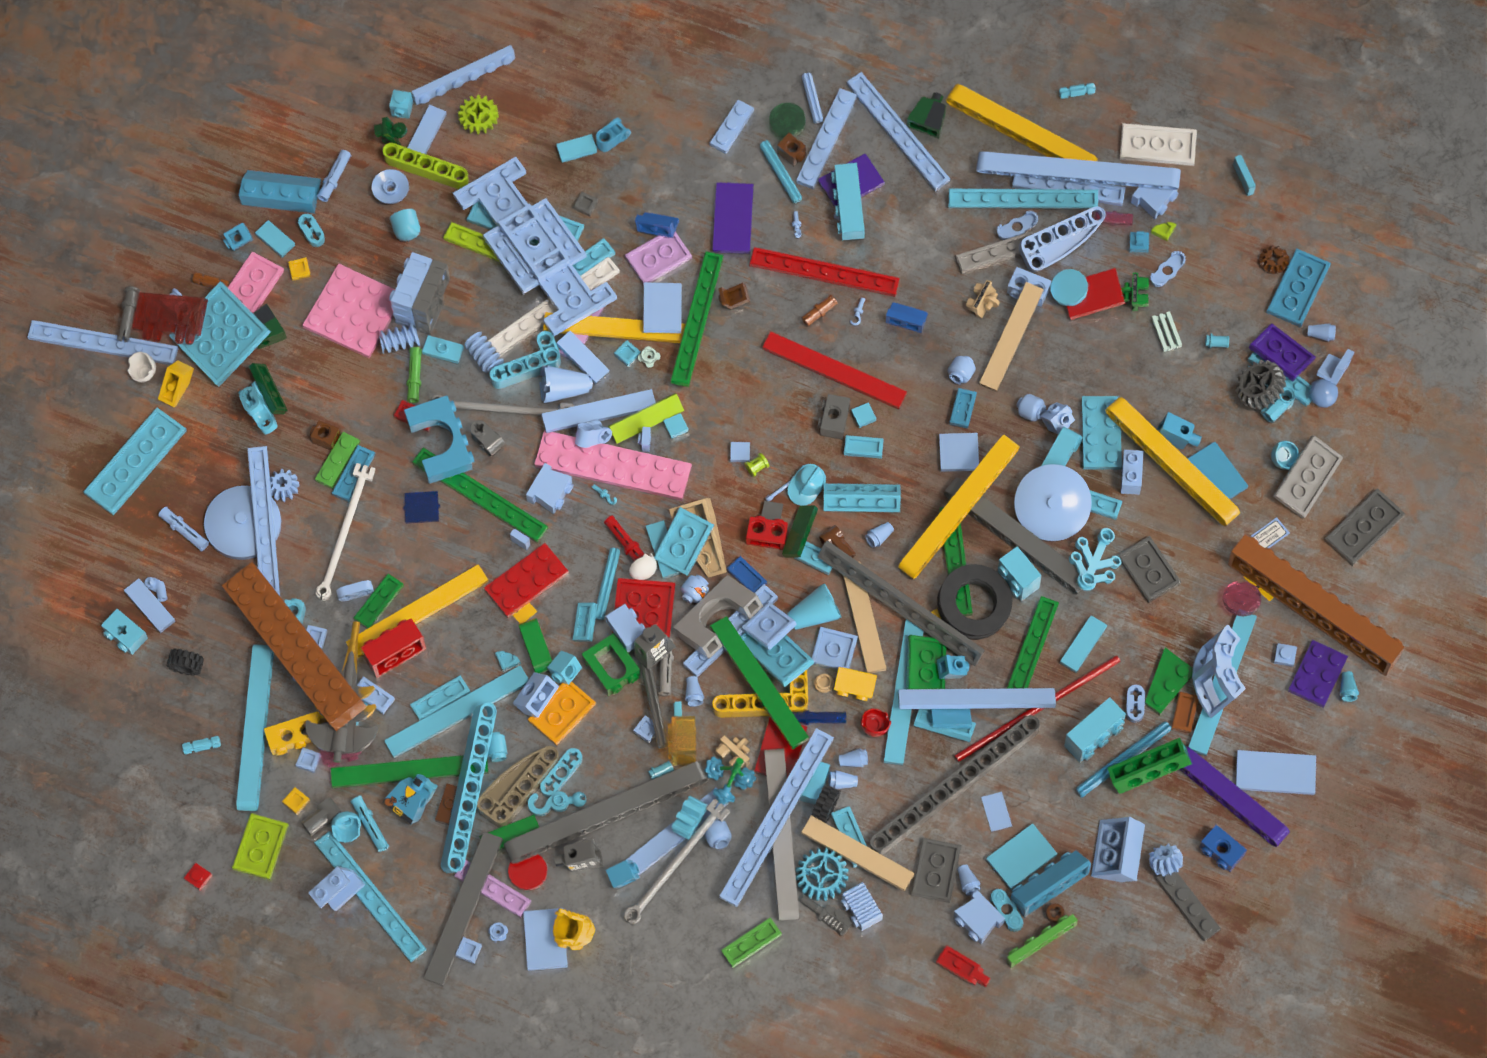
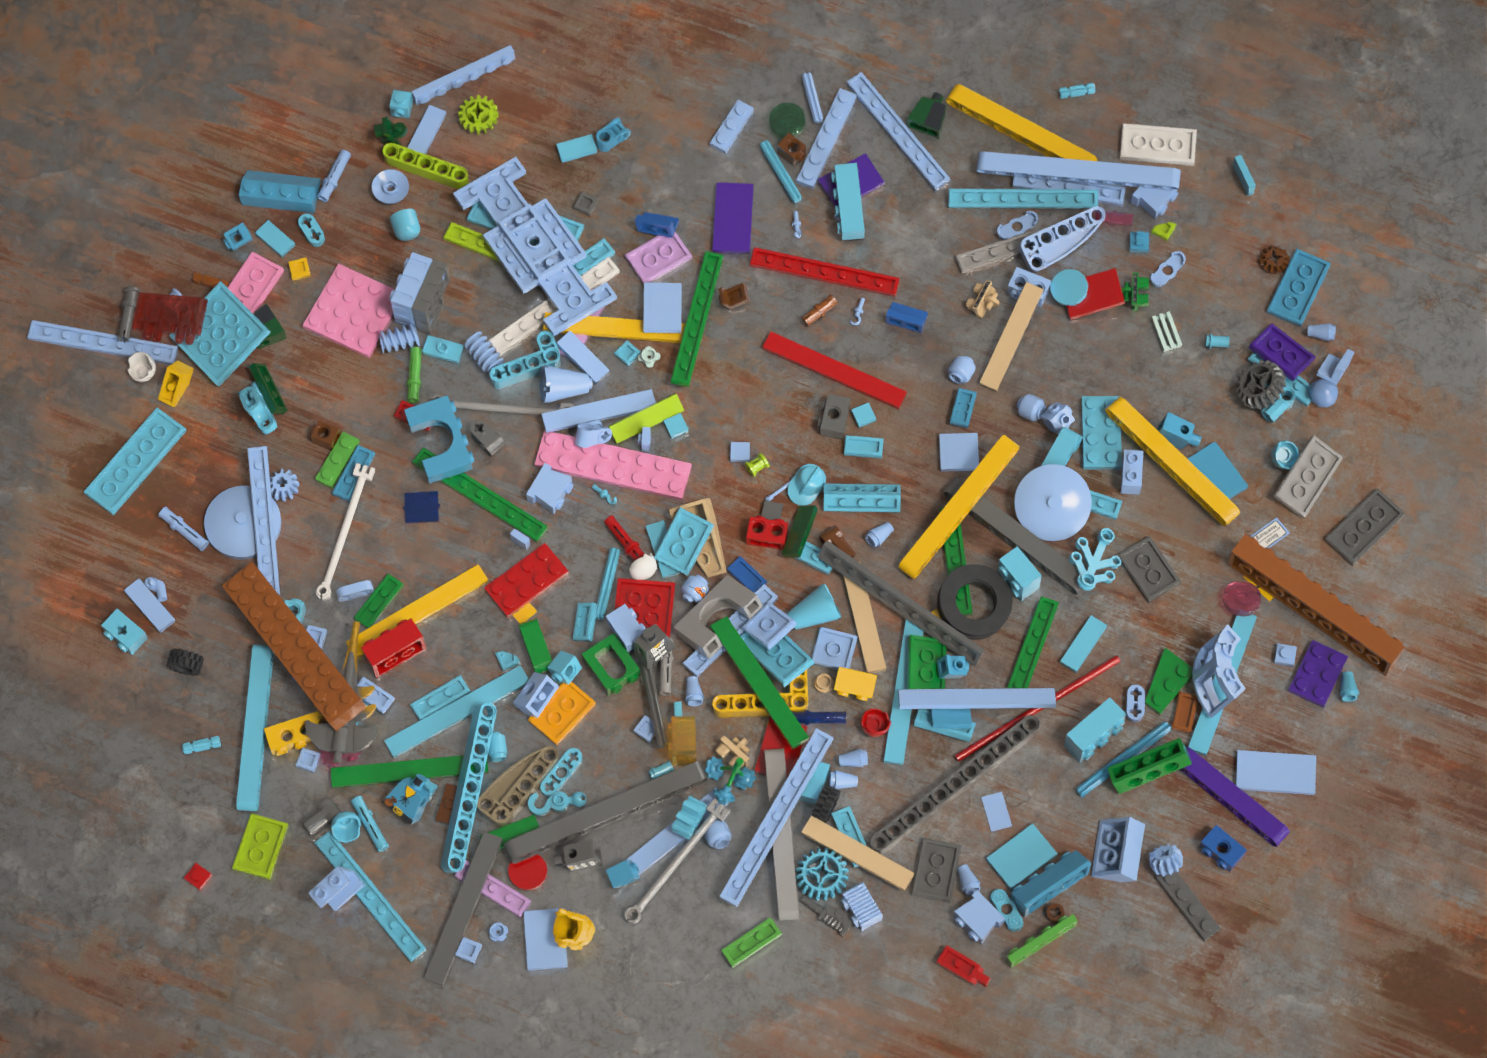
yellow tile [282,787,310,815] -> none

